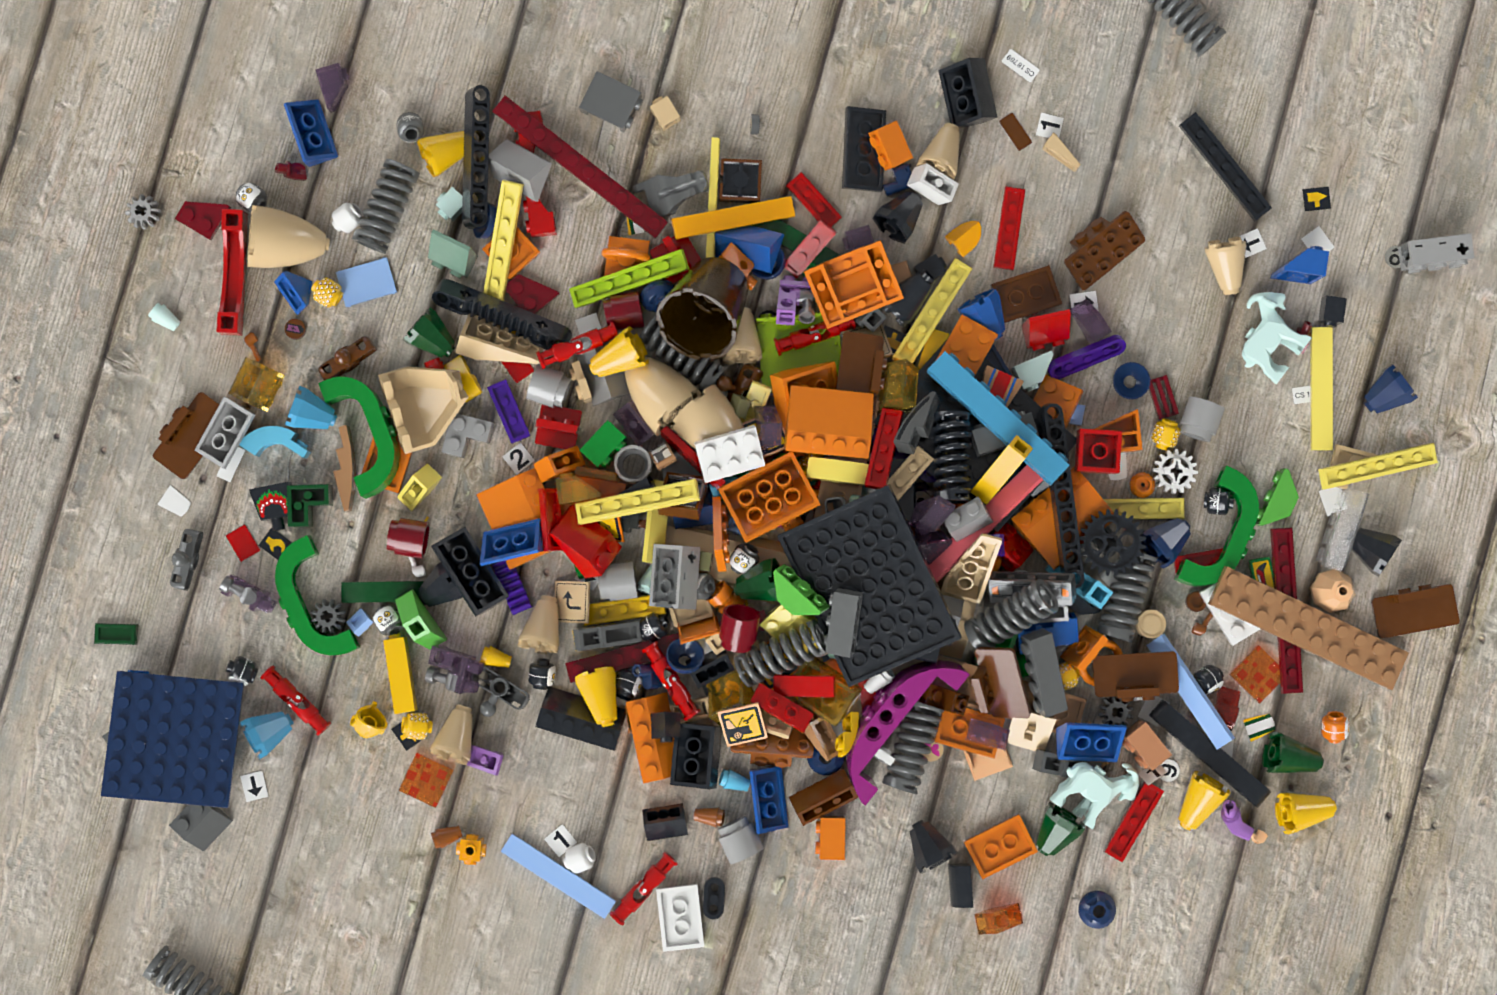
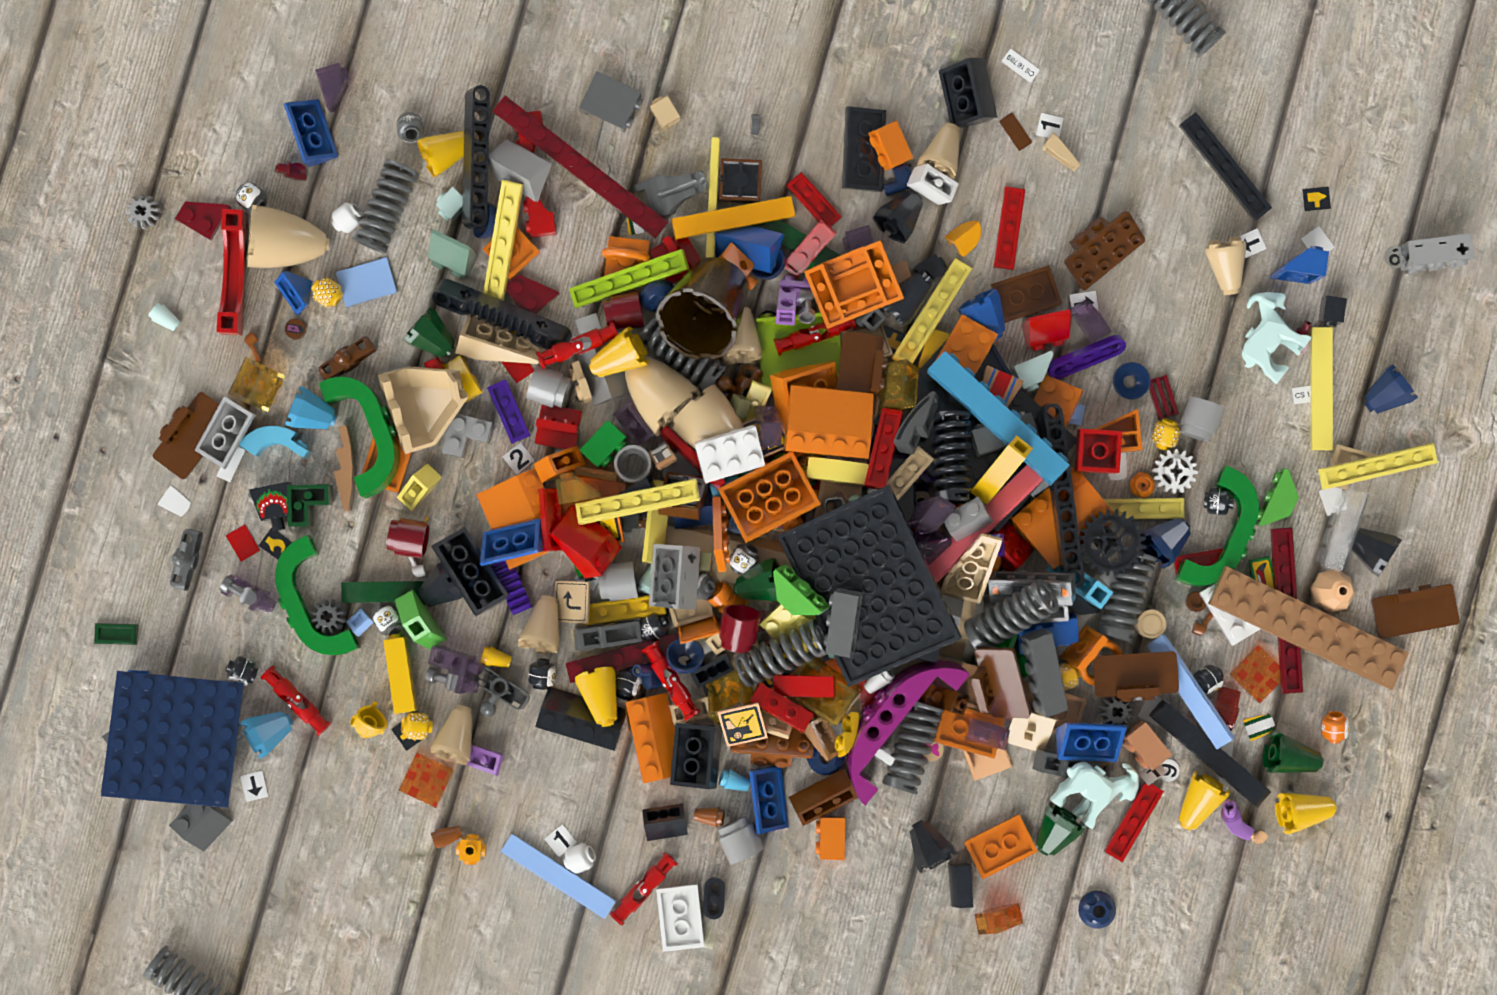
black brick [651,711,681,743] -> none

